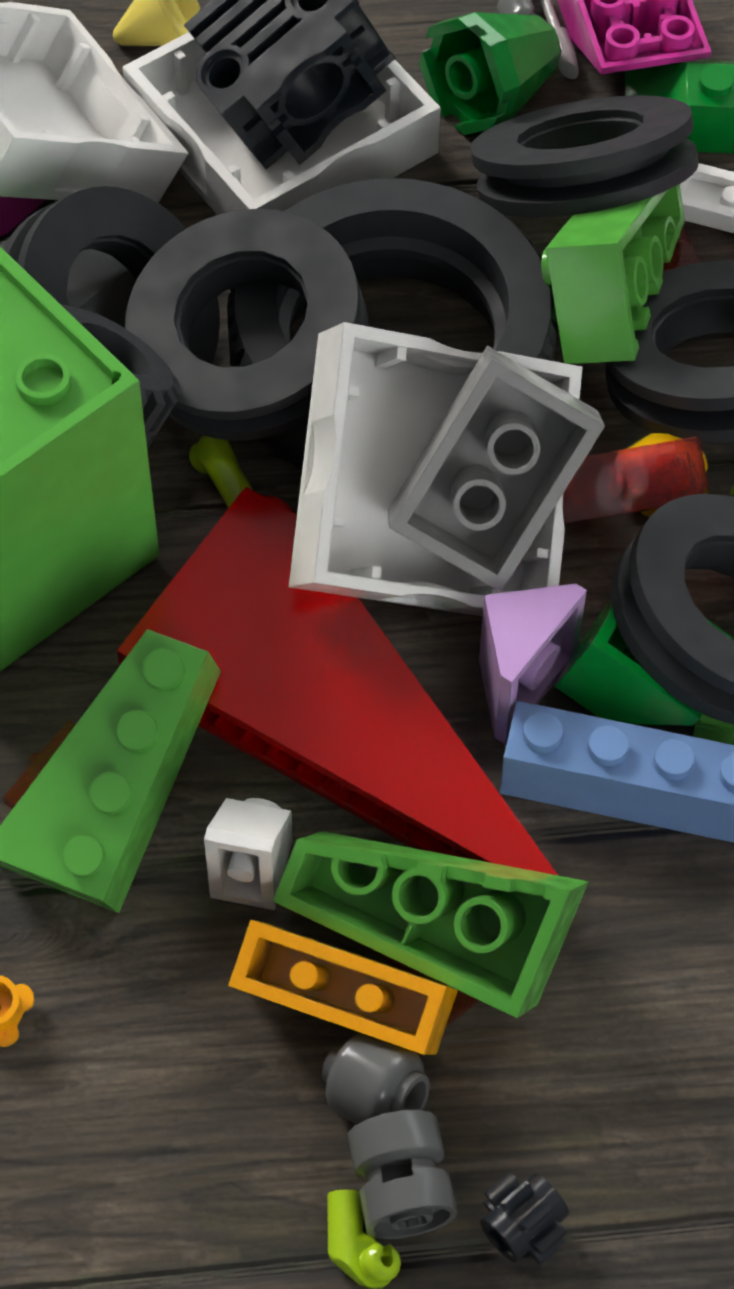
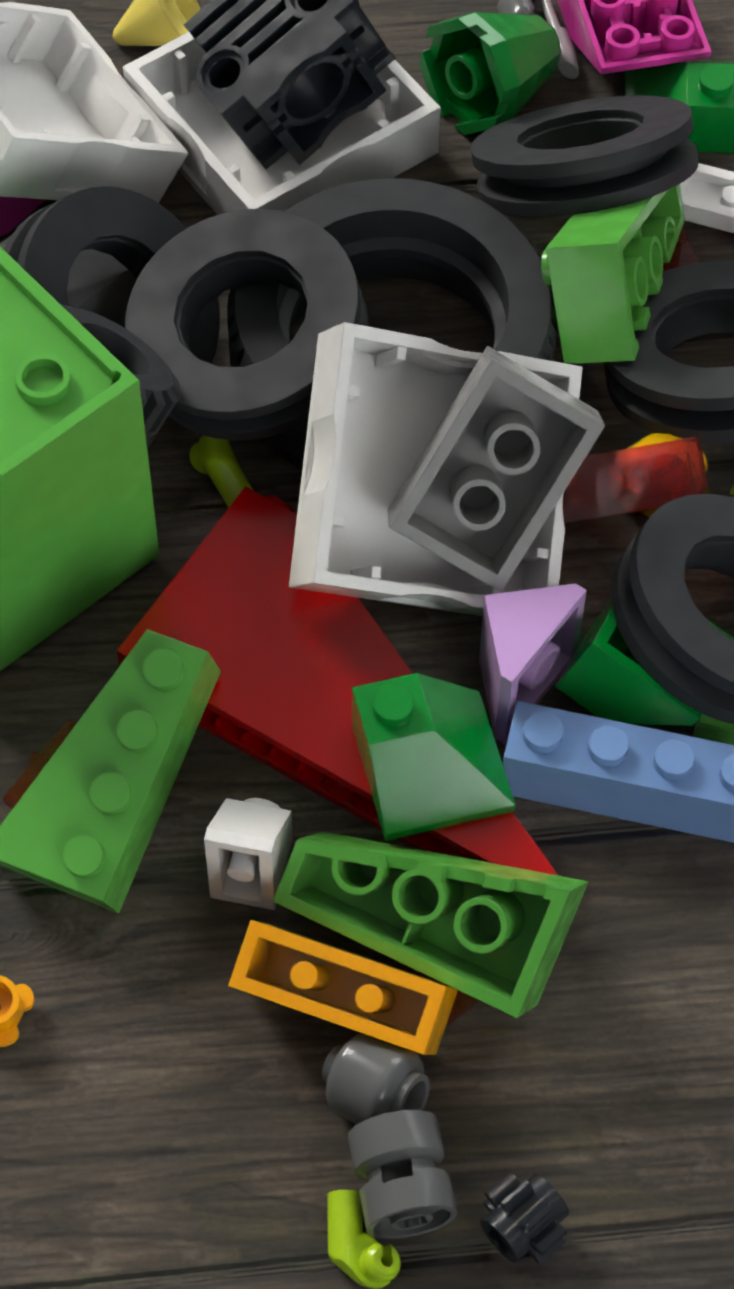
none -> green slope [352,673,516,841]

